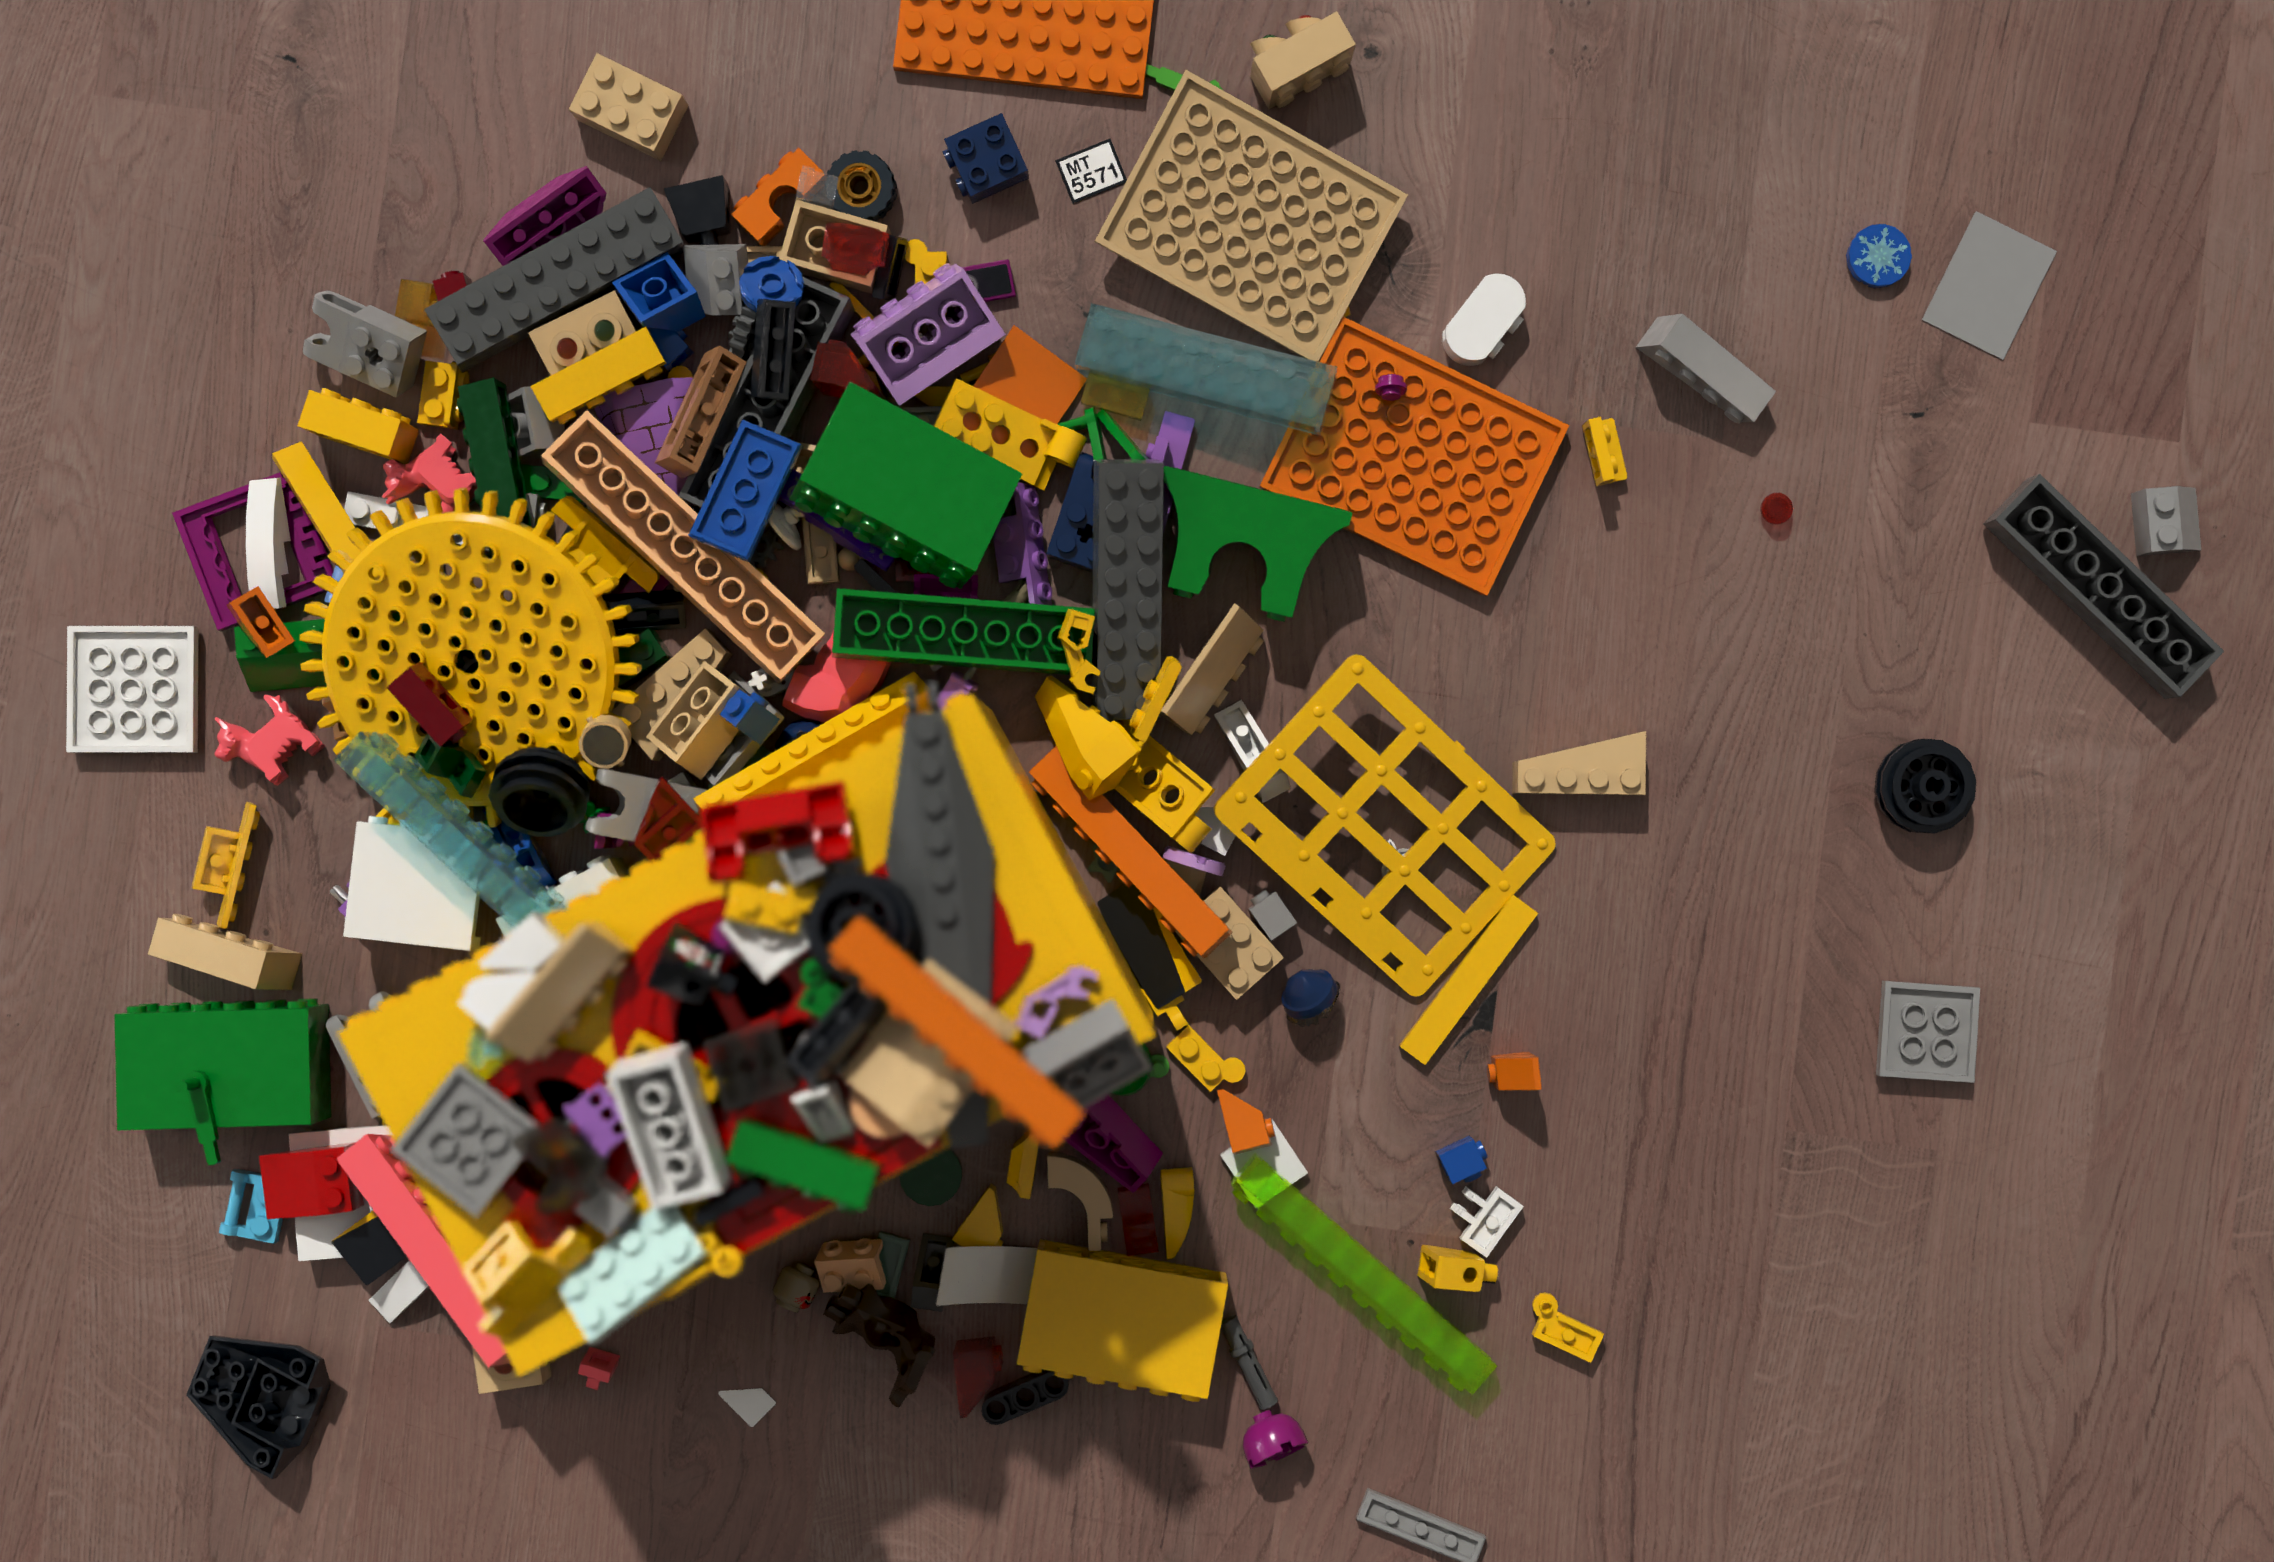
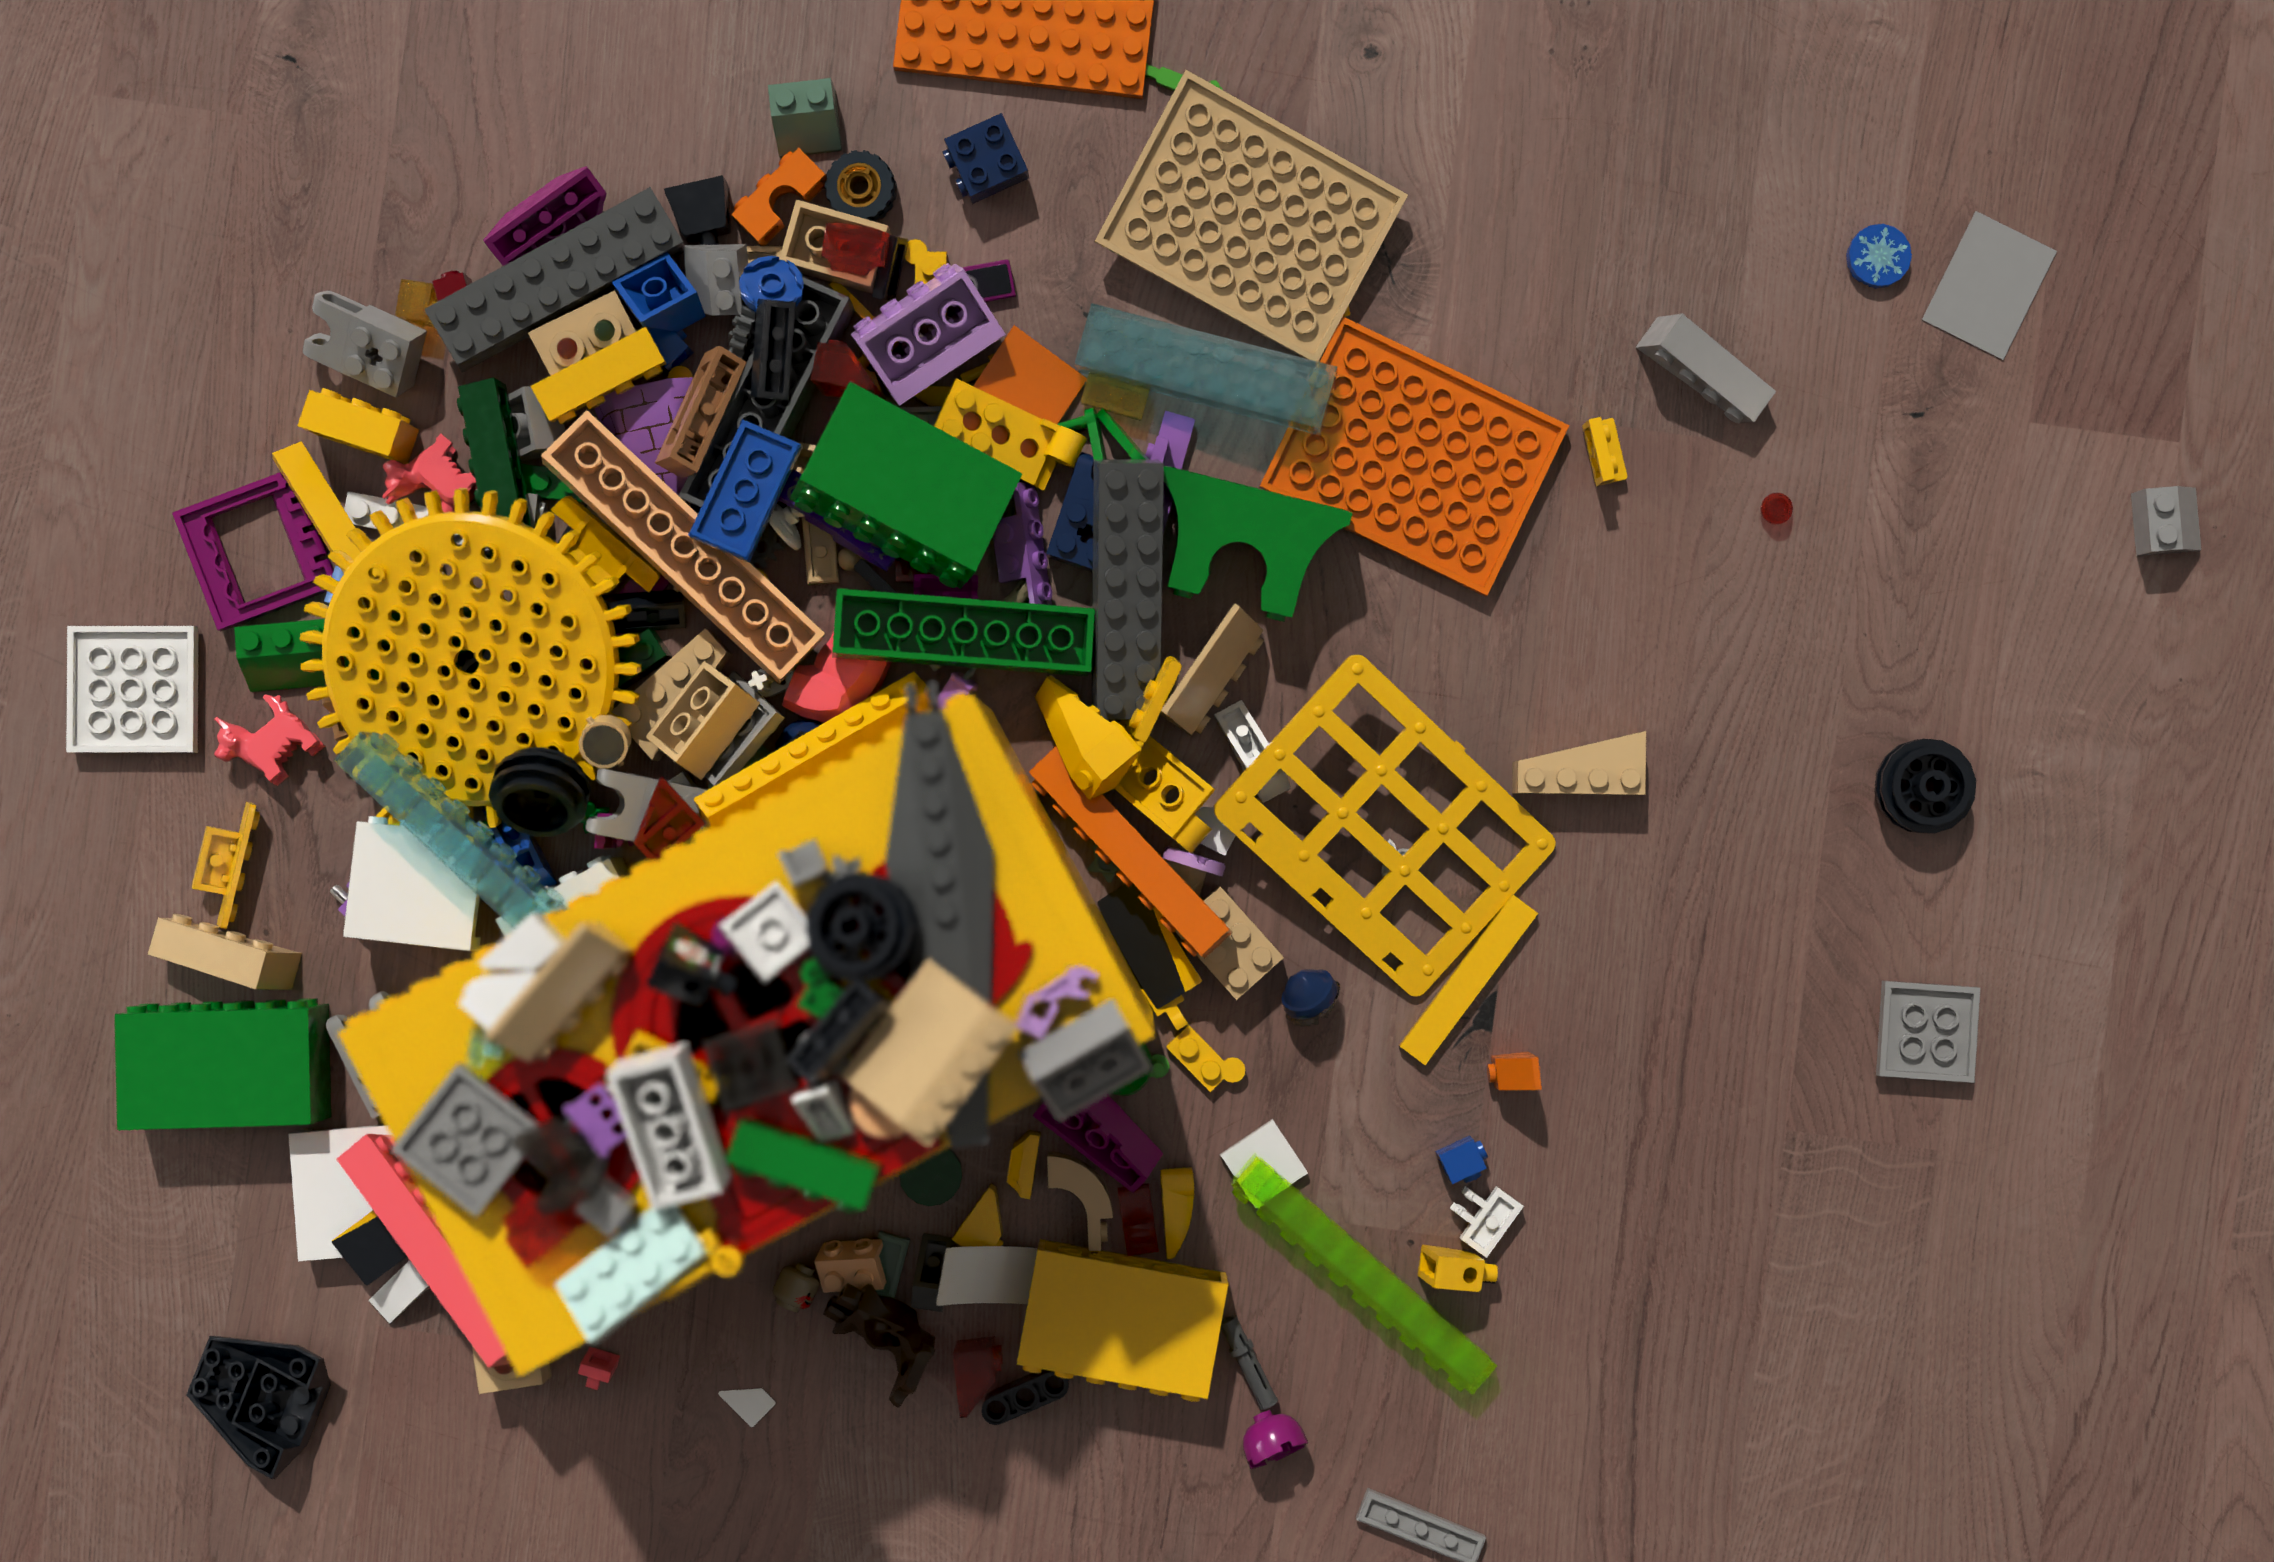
green piece [175,1071,221,1165] -> none
medium azure plate [219,1169,283,1244] -> none
orange slope [226,586,295,658] -> none
white slope [246,478,291,609] -> none
red slope [259,1142,364,1219] -> none
dark red brick [386,661,473,747] -> none
dark green slope [415,733,487,798] -> none
yellow bracket [417,361,469,430] -> none
yellow plate [461,1221,591,1338] -> none
tan brick [569,53,689,161] -> none
black tile [692,1174,767,1228] -> none
red bracket [701,781,855,884] -> none
brick [719,689,780,745] -> none
yellow hinge [723,882,818,935] -> none
clear panel [795,165,839,209] -> none
orange brick [828,914,1085,1148] -> none
sticker [1055,139,1127,204] -> none
yellow piece [1058,609,1101,694] -> none
orange slope [1217,1089,1276,1155] -> none
light grey brick [1248,890,1297,941] -> none
tan piece [1250,11,1356,109] -> none
magenta plate [1375,374,1407,401] -> none
white brick [1442,274,1526,366] -> none
yellow hinge [1531,1292,1604,1363] -> none
dark grey brick [1983,474,2224,699] -> none
none -> sand green slope [768,78,842,158]

